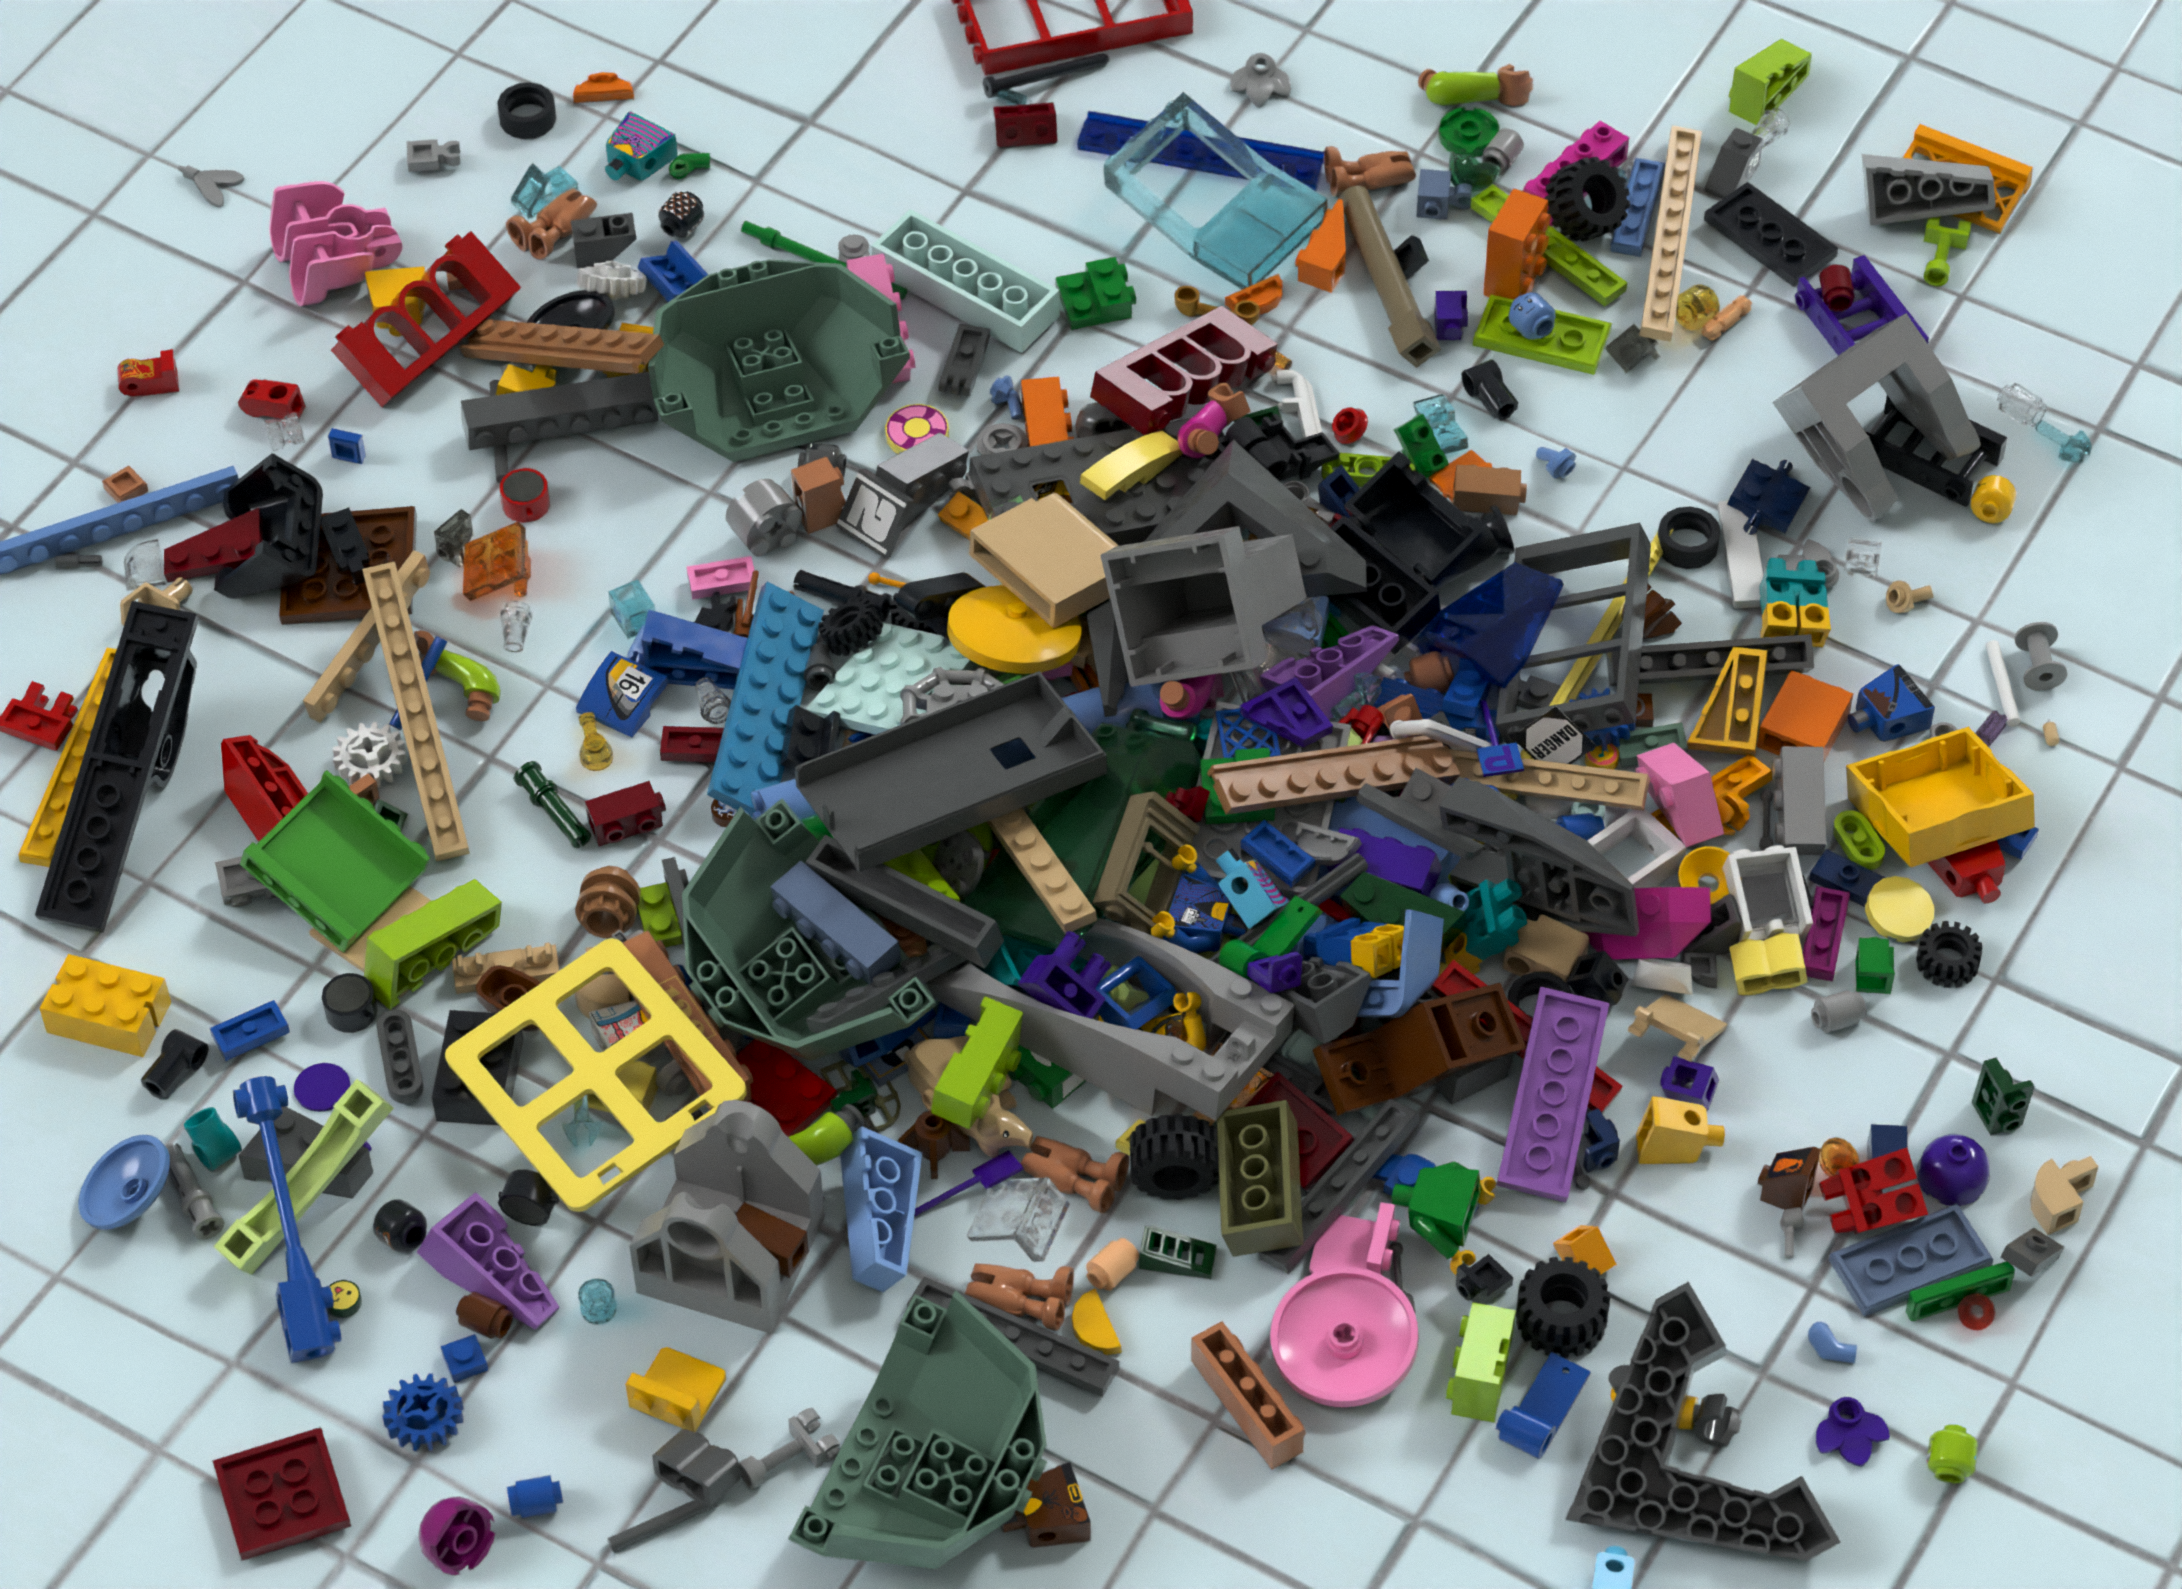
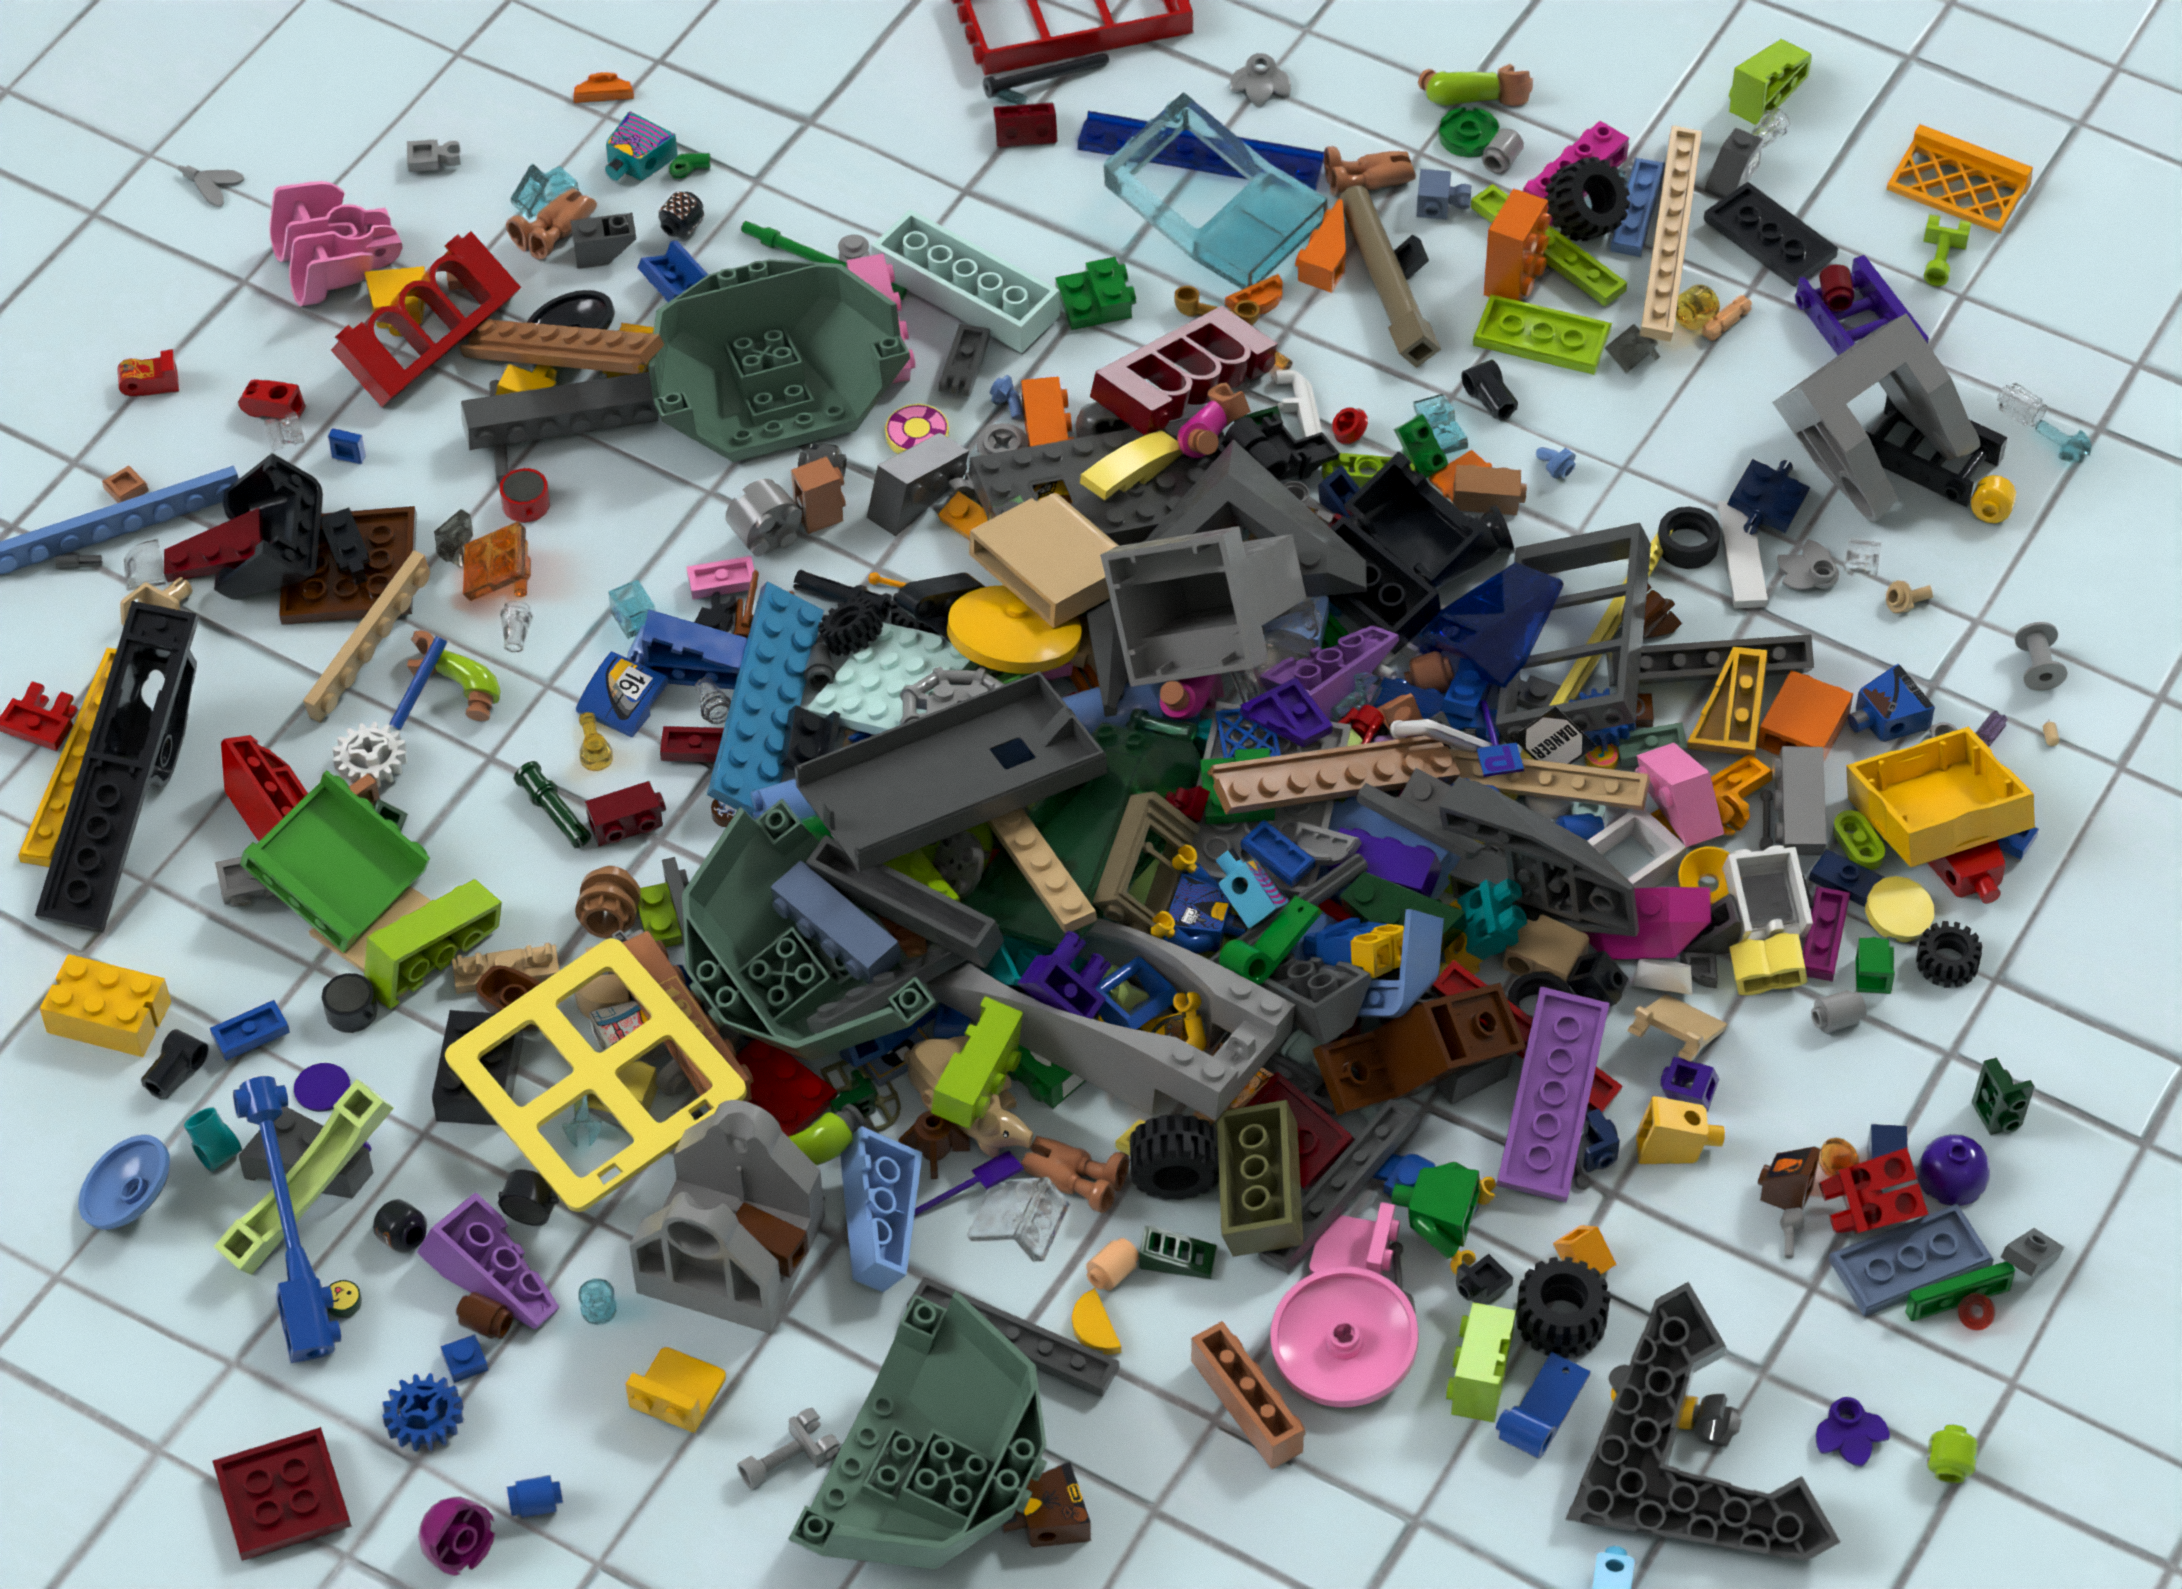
light grey pin [165,1143,225,1240] -> none
tan plate [362,561,470,862] -> none
dark grey plate [376,1010,424,1103] -> none
black tyre [497,82,557,139] -> none
white gear [577,261,646,300] -> none
dark grey bar [607,1500,717,1552] -> none
dark grey brick [652,1429,740,1506] -> none
tile [836,468,914,558] -> none
nougat piece [965,1263,1074,1331] -> none
dark purple bracket [1247,952,1302,994] -> none
light blue cone [1429,883,1469,911] -> none
dark purple brick [1434,290,1468,340] -> none
clear green hair [1449,151,1500,193] -> none
medium blue head [1508,292,1556,340] -> none
hips [1759,558,1831,647] -> none
medium blue arm [1808,1322,1857,1364] -> none
light grey wedge [1862,154,1996,225] -> none
white bar [1986,640,2021,726] -> none
tan brick [2030,1156,2098,1235] -> none

